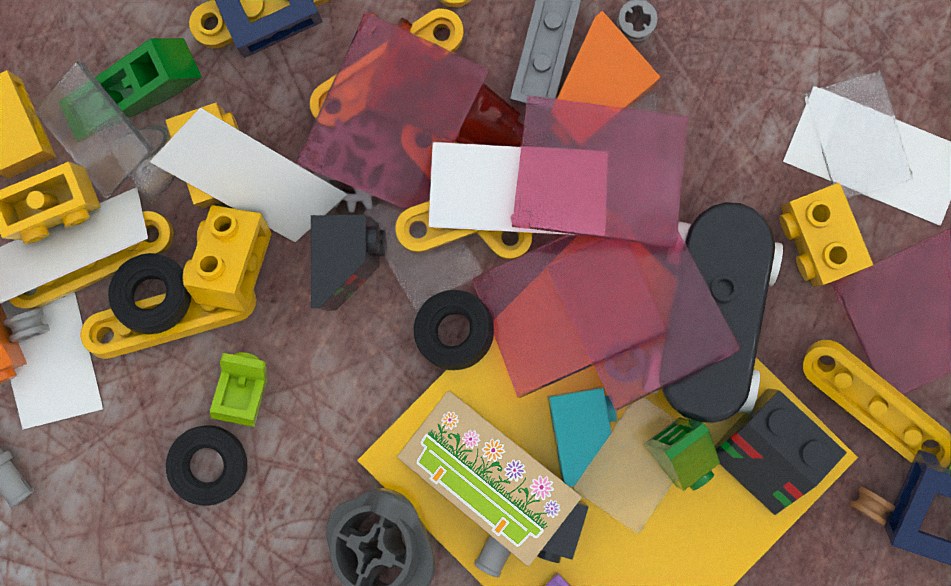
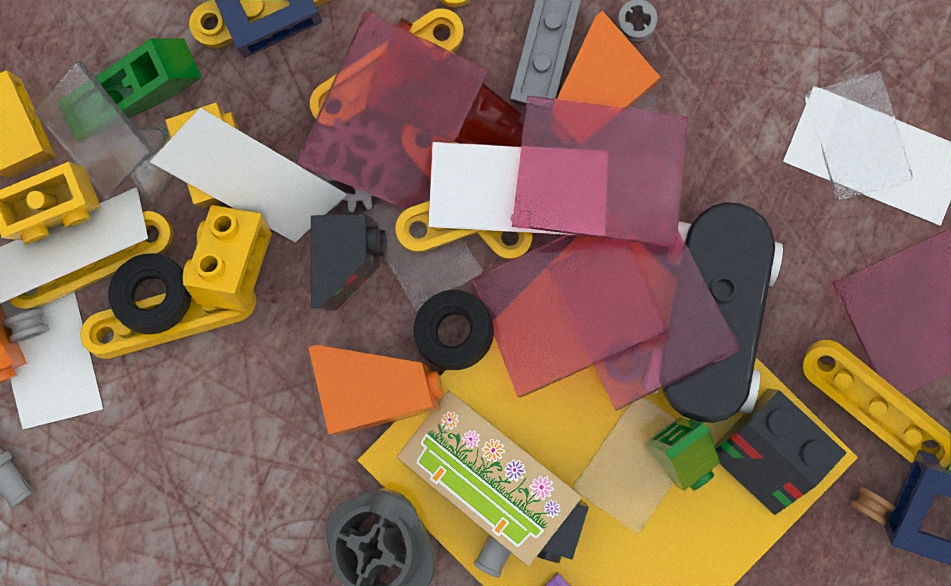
black tyre [166,425,247,506] -> none
lime bracket [210,352,268,427] -> none
teal slope [547,387,617,487] -> none
yellow brick [779,182,873,287] -> none
none -> orange slope [308,345,444,436]

